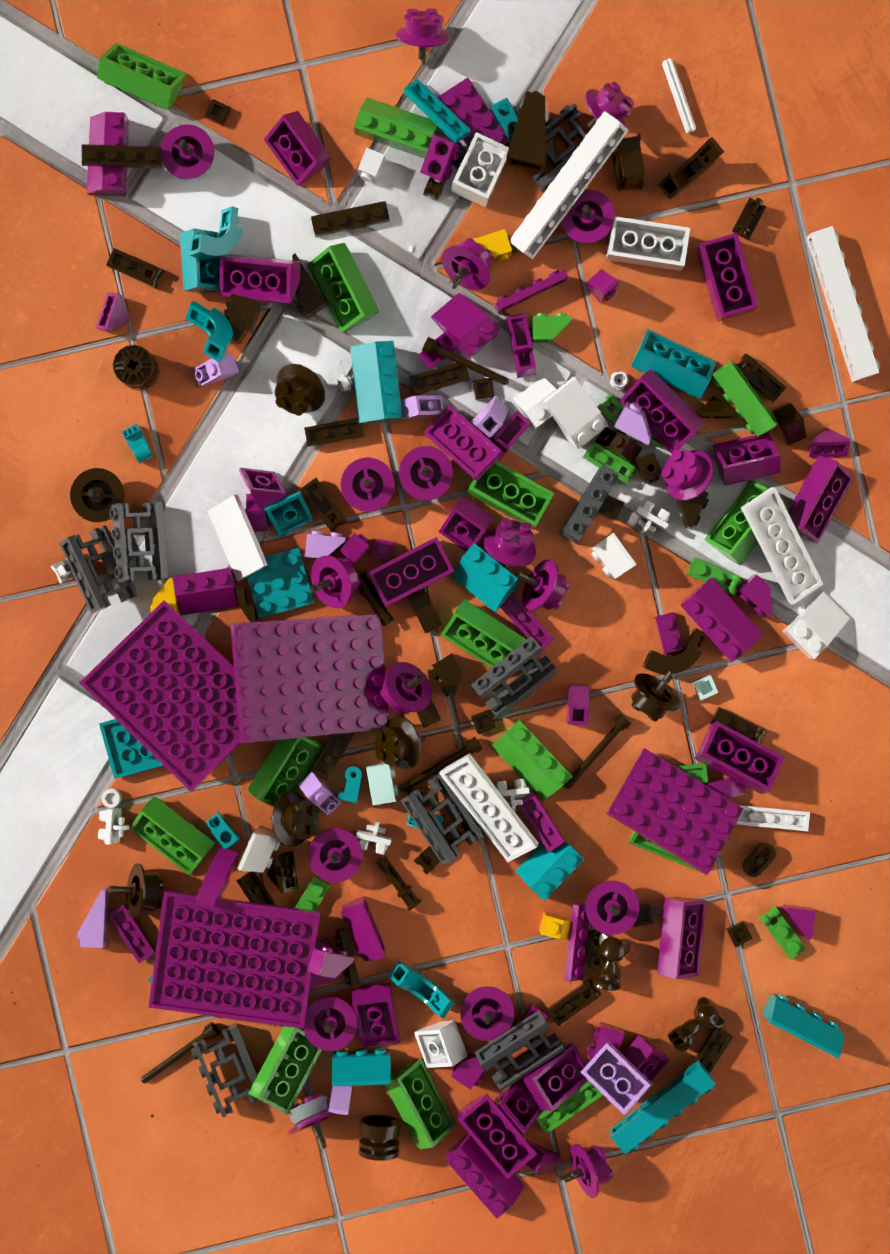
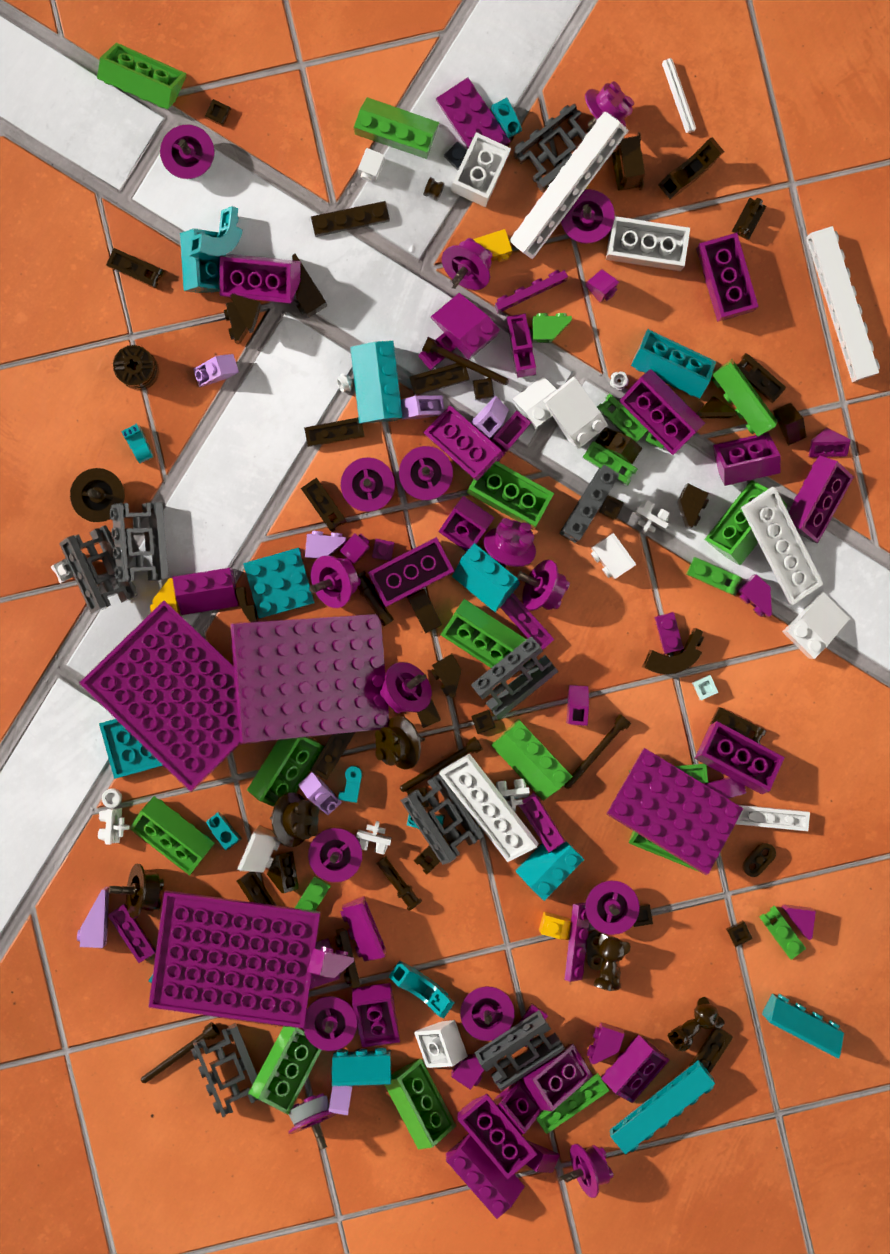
dark brown plate [82,144,162,169] -> none
magenta slope [87,112,129,196] -> none
magenta slope [96,292,130,331] -> none
teal arch [185,301,233,363] -> none
magenta slope [195,847,238,909] -> none
white tile [208,495,268,581] -> none
magenta slope [239,468,287,510] -> none
magenta slope [246,494,269,532] -> none
magenta slope [264,111,332,186] -> none
teal slope [265,491,314,536] -> none
dark brown piece [275,364,325,416] -> none
bright green slope [307,243,380,333] -> none
dark brown wheel [359,1115,400,1161] -> none
light aqua brick [366,763,399,805] -> none
magenta piece [396,8,450,65] -> none
teal plate [403,80,471,144] -> none
magenta brick [420,135,460,183] -> none
dark brown slope [507,91,546,173] -> none
dark brown plate [547,978,601,1026] -> none
lavender brick [581,1042,653,1115] -> none
lavender slope [614,402,652,445] -> none
dark brown piece [631,669,681,722] -> none
dark brown brick [634,452,662,484] -> none
magenta slope [658,897,706,979] -> none
magenta piece [661,450,714,501] -> none
magenta slope [680,577,763,663] -> none

